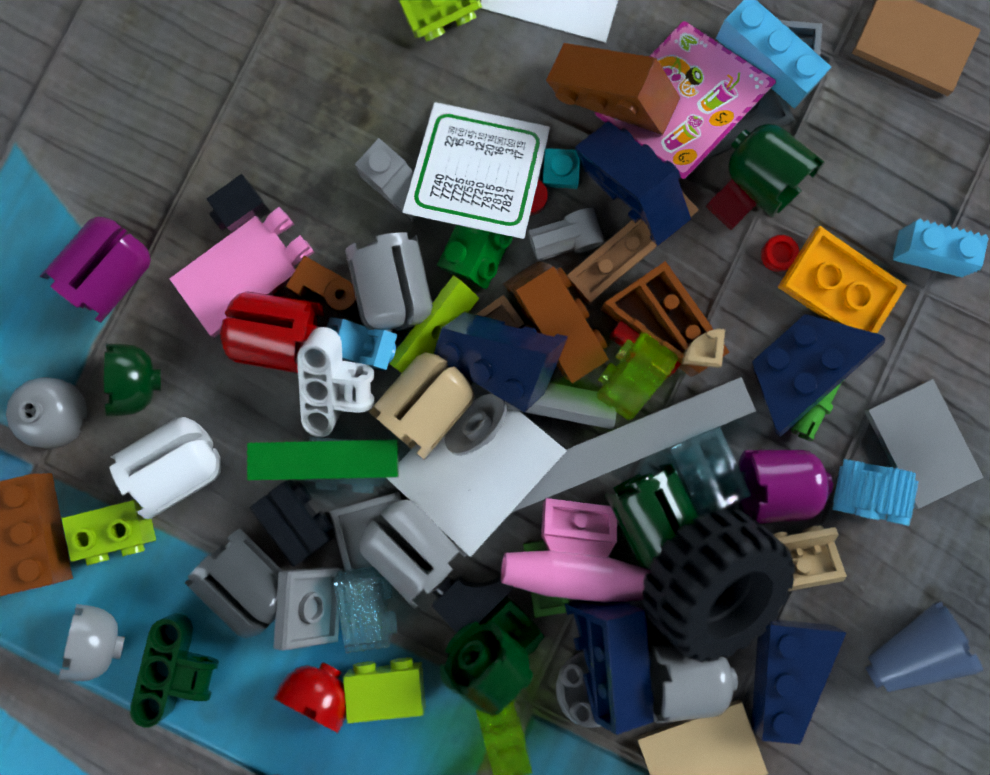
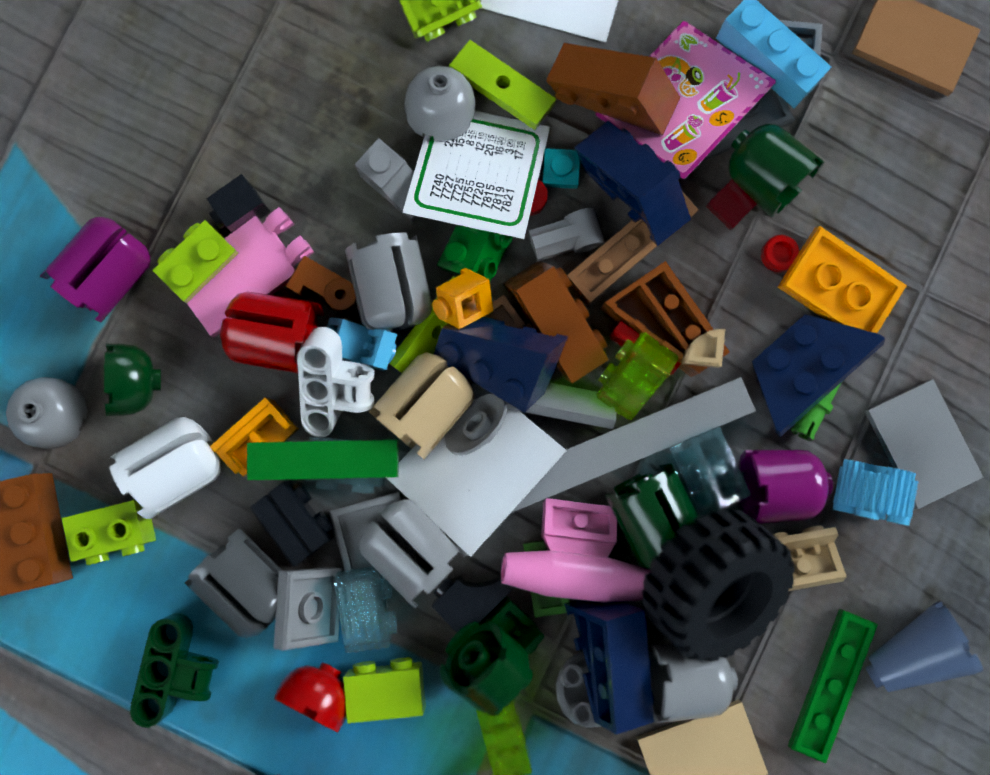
light grey cylinder [58,604,125,681] -> none
dark blue wedge [751,619,847,745] -> none
medium azure brick [893,218,989,277] -> none
none -> lime bracket [152,220,239,303]
none -> light orange hinge [210,397,299,477]
none -> light grey cylinder [404,65,476,142]
none -> light orange brick [432,268,493,330]
none -> lime tile [449,40,556,130]
none -> green tile [788,608,878,764]

